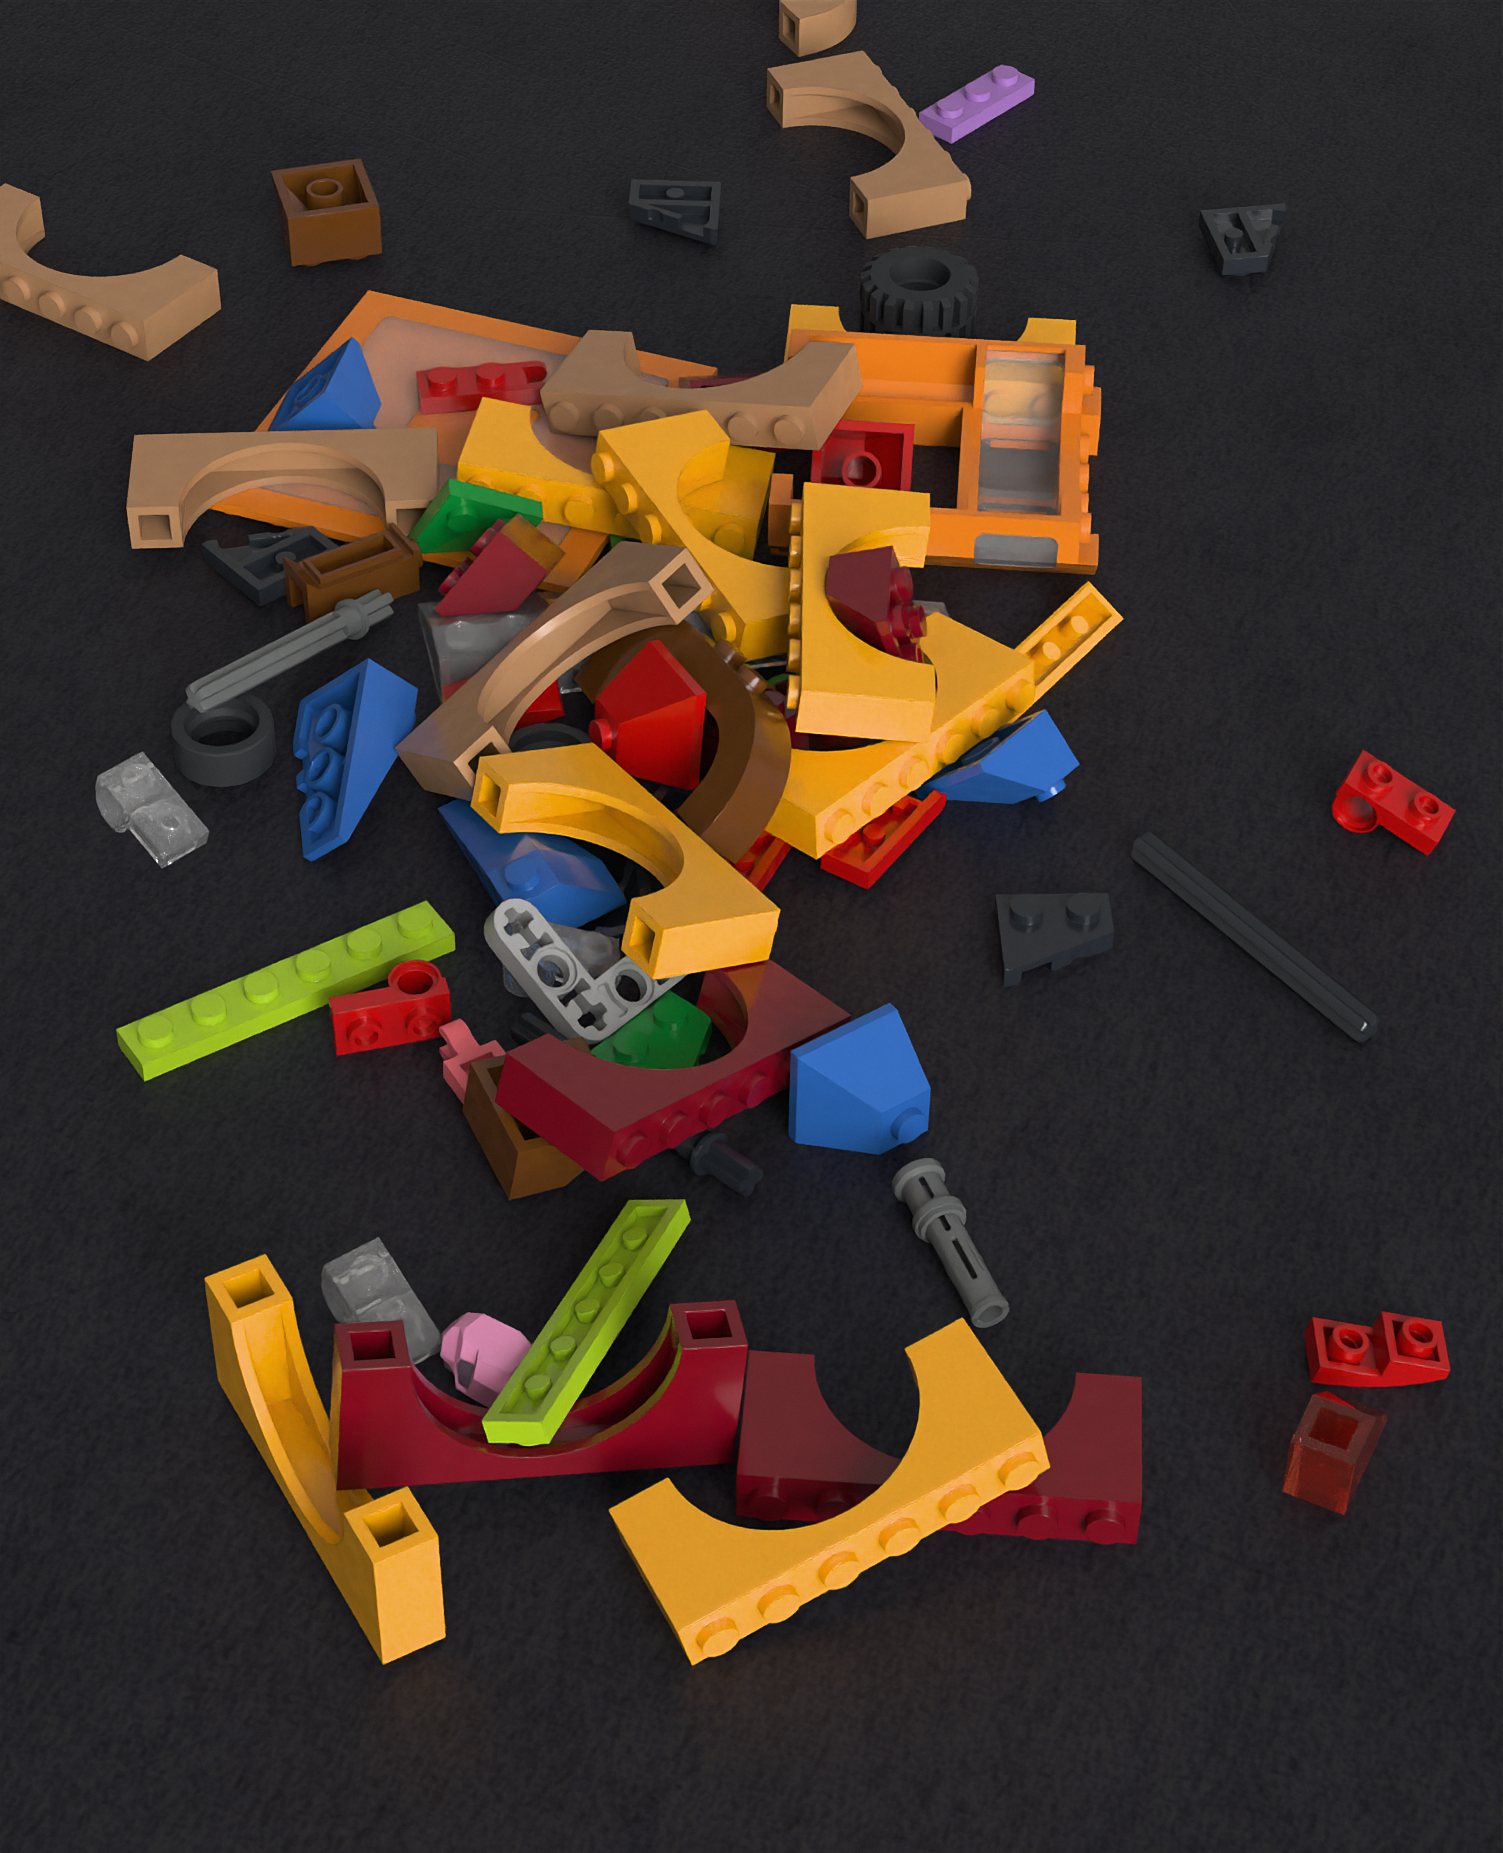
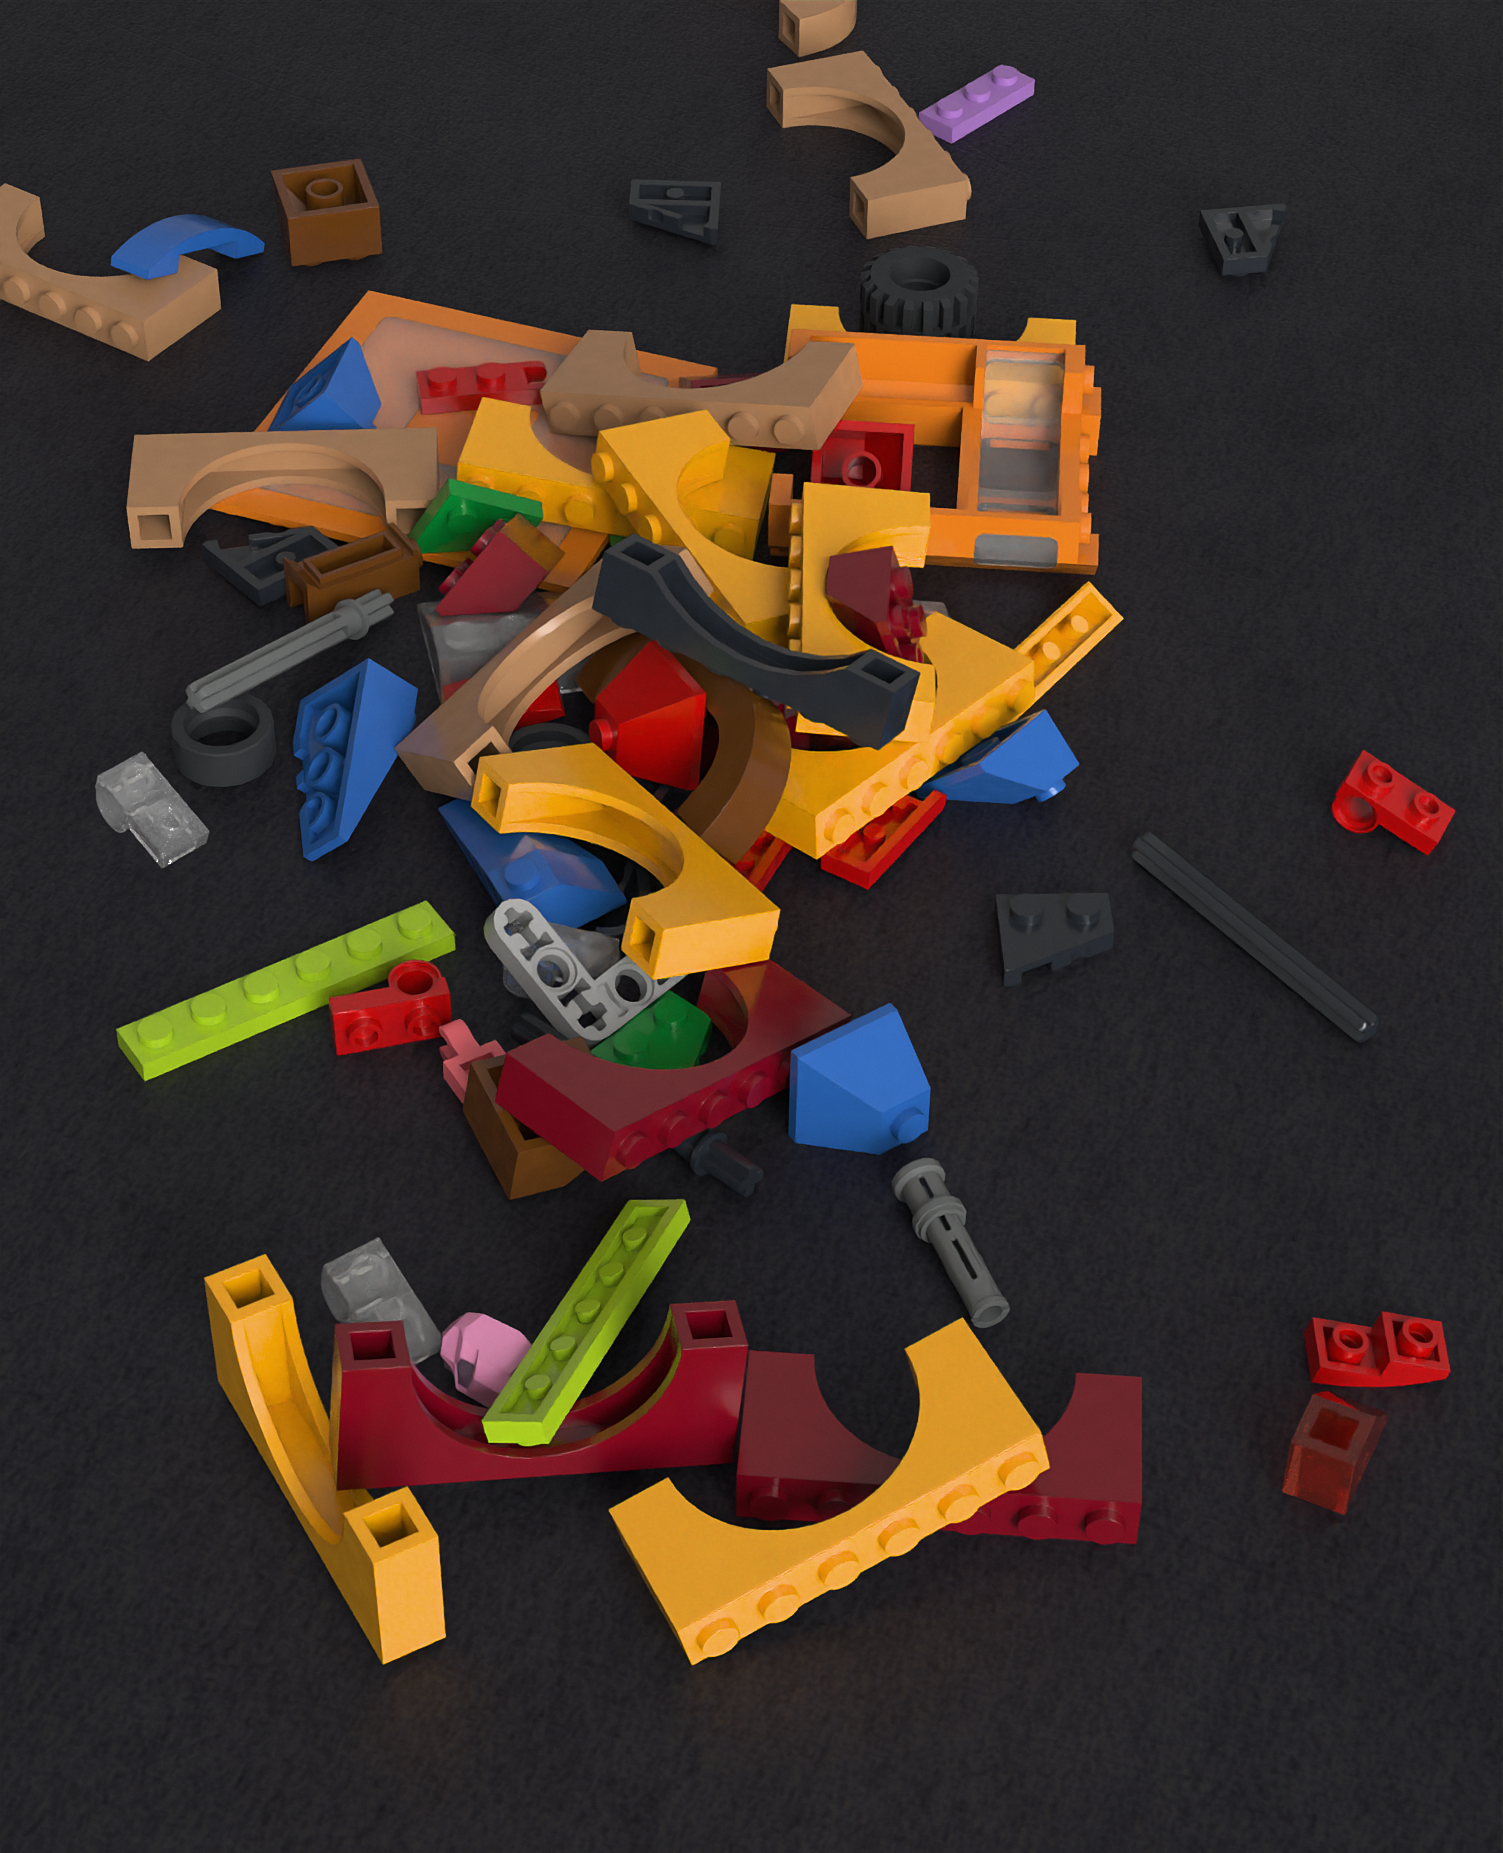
none -> blue slope [111,214,265,280]
none -> black arch [592,533,921,751]

